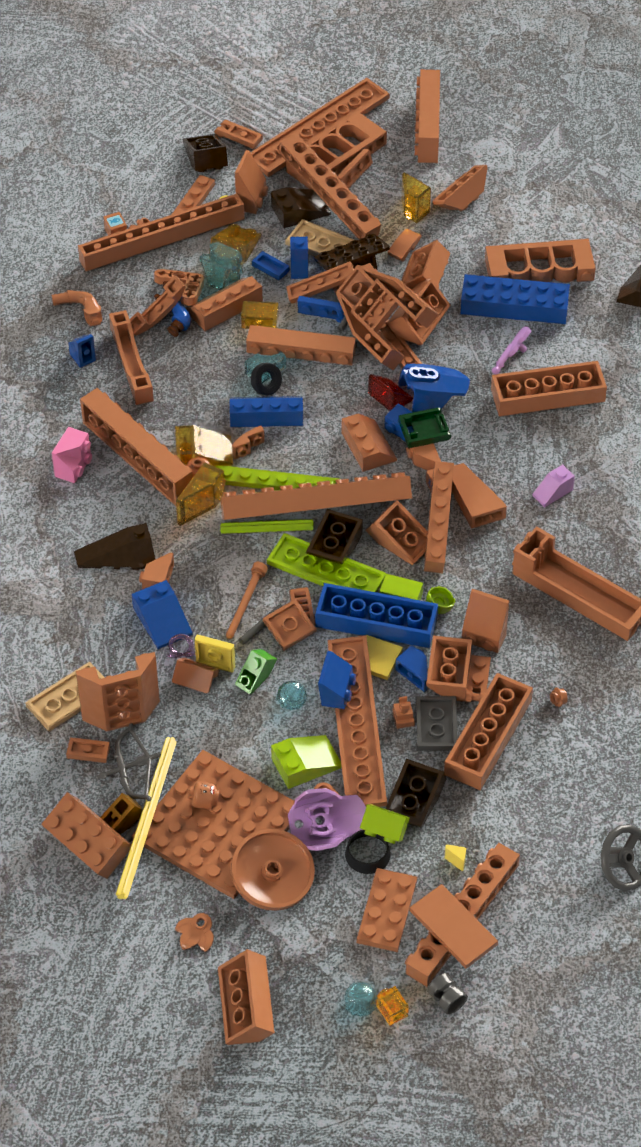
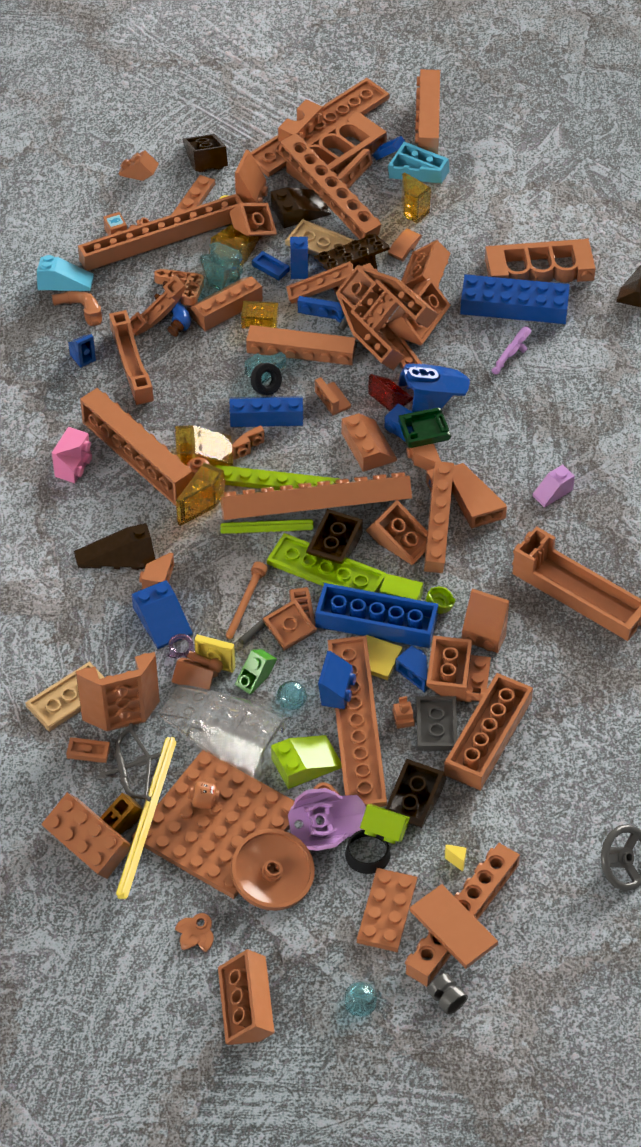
nougat plate [214,120,263,149] -> none
clear yellow brick [376,986,409,1026] -> none
nougat wedge [433,165,488,211] -> none
nougat brick [491,361,607,416] -> none
nougat plate [550,687,568,707] -> none
none -> medium azure slope [37,255,94,291]
none -> nougat slope [118,150,159,181]
none -> clear wedge [159,684,292,777]
none -> nougat bar [187,651,223,673]
none -> nougat slope [229,203,277,236]
none -> nougat arch [278,99,324,141]
none -> nougat panel [315,377,351,415]
none -> blue tile [372,136,405,160]
none -> medium azure wedge [388,142,449,184]

